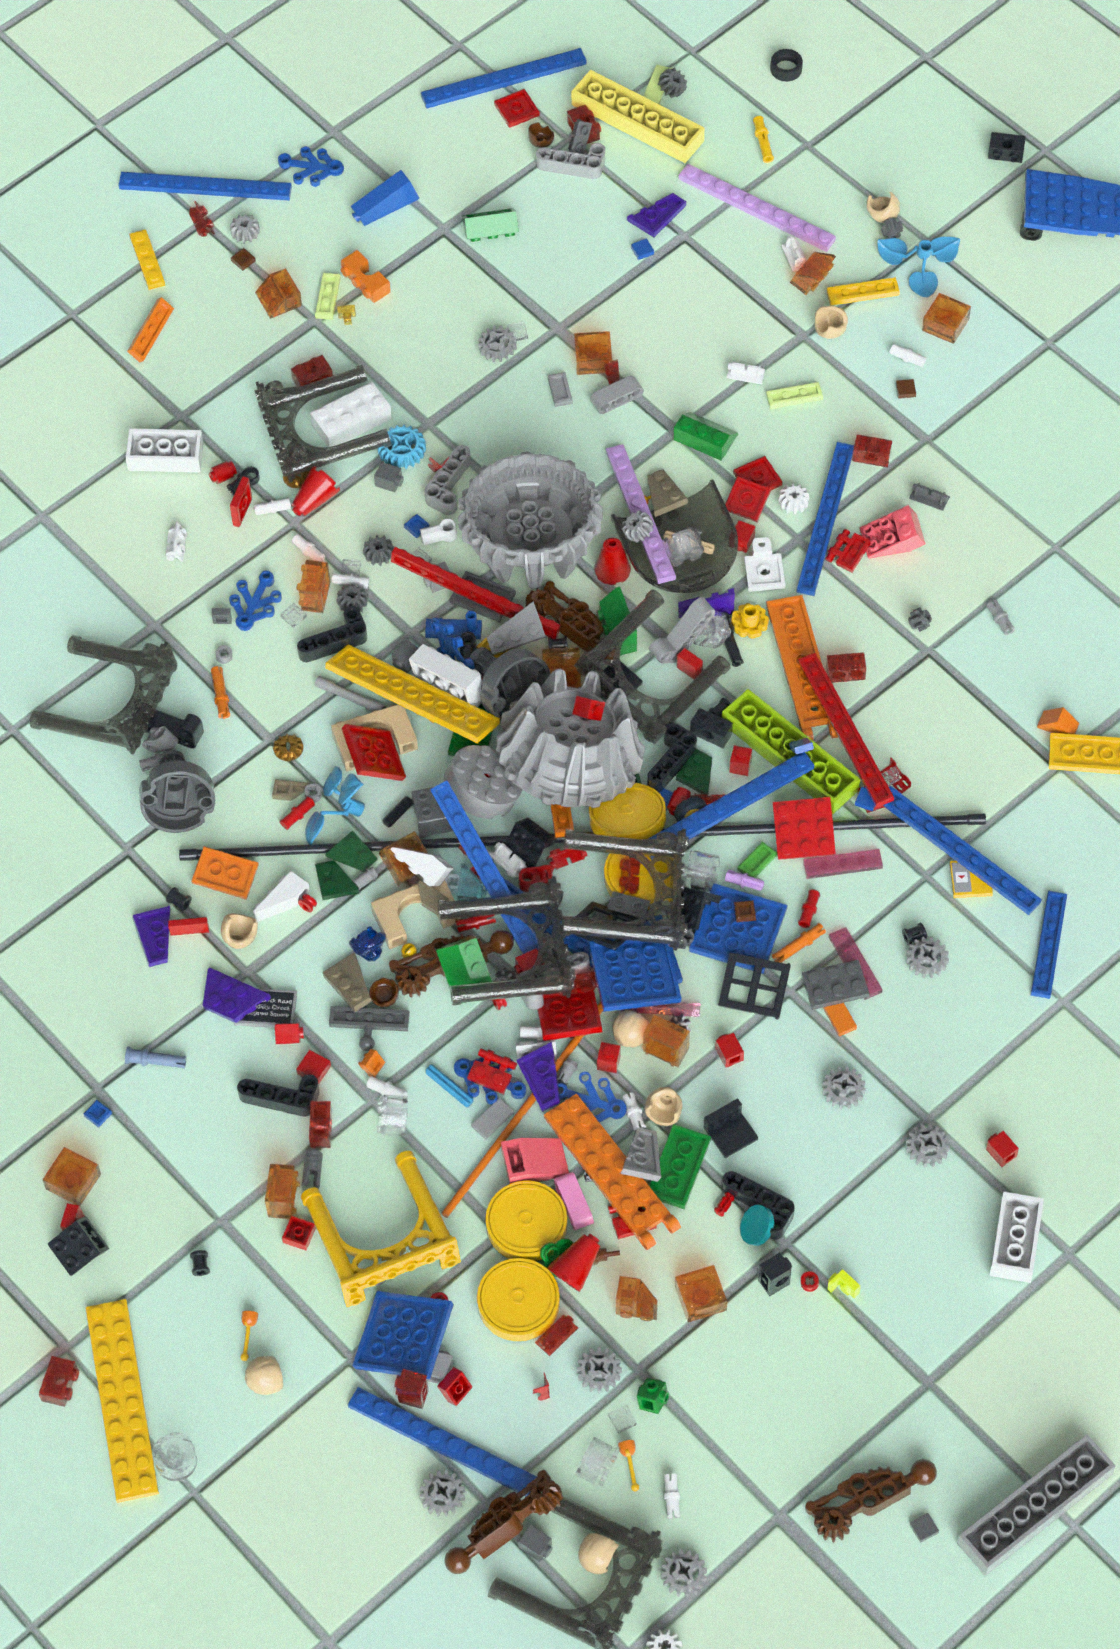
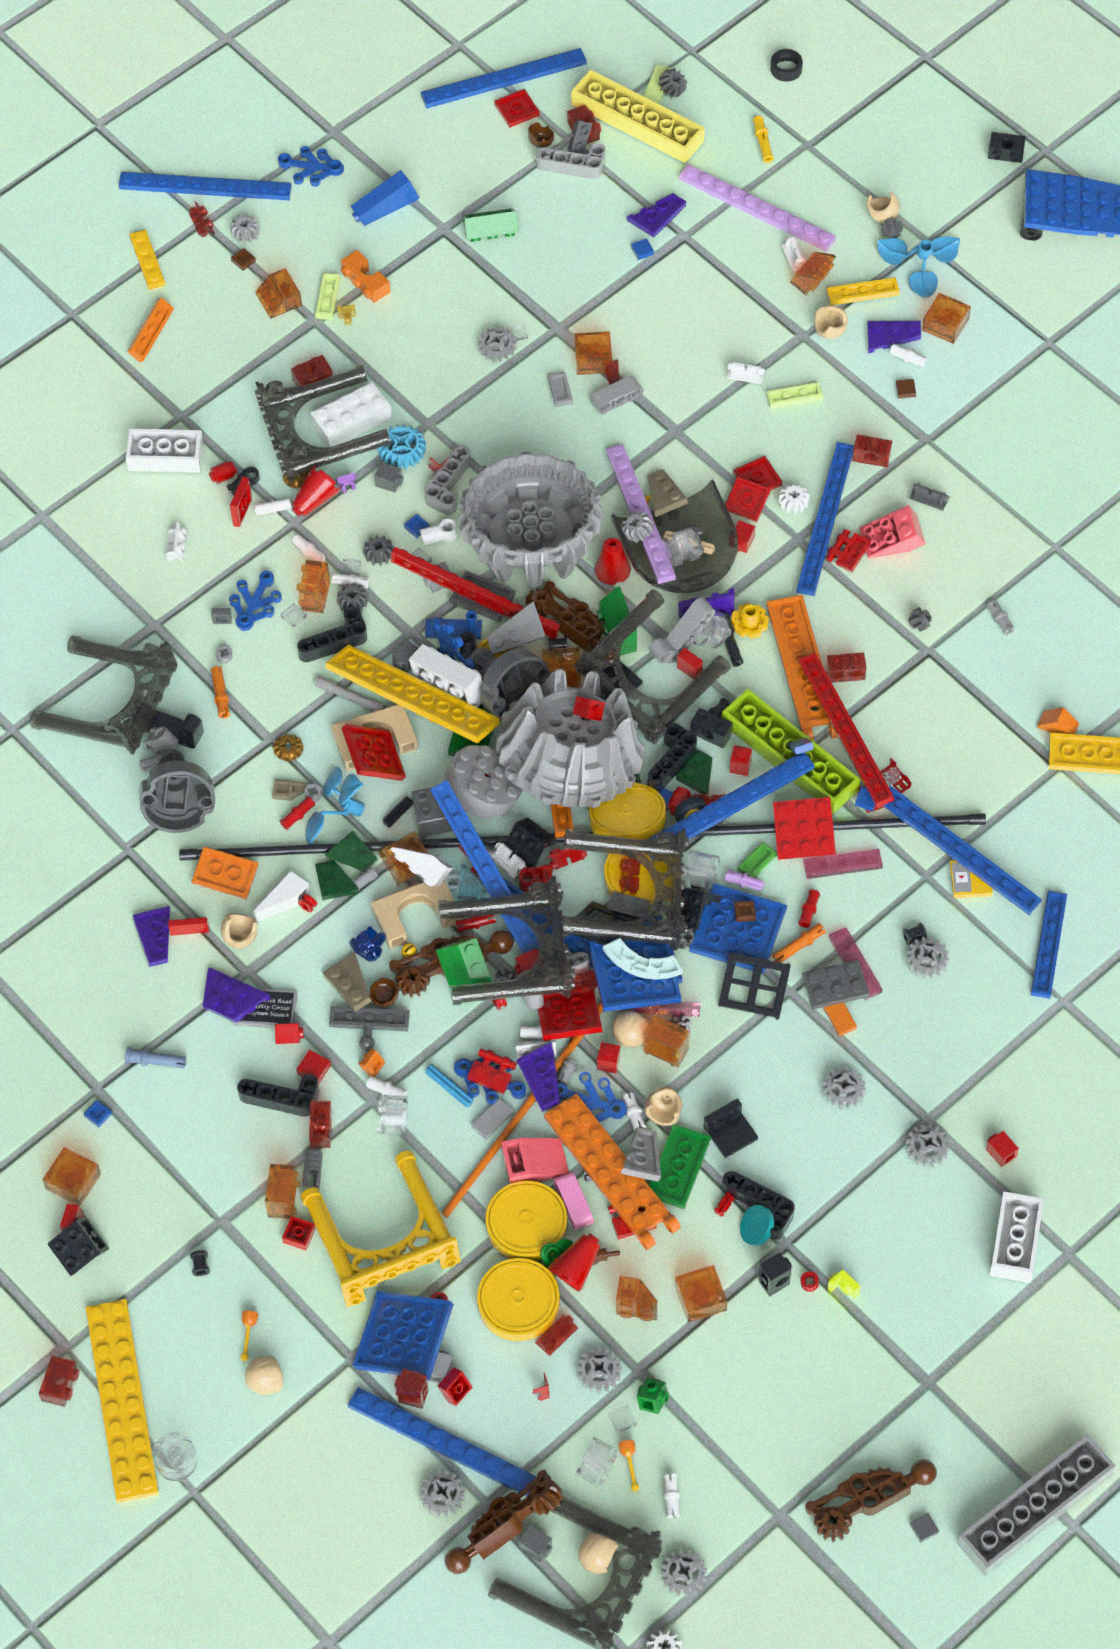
black bush [166,887,192,912] -> none
dark tan tile [418,881,449,916] -> none
green slope [674,412,738,461] -> none
red brick [715,1032,744,1068] -> none
white plate [744,537,785,592] -> none
none -> medium lavender tile [335,473,356,493]
none -> light aqua tile [602,938,683,979]
none -> dark purple wing [867,321,921,354]

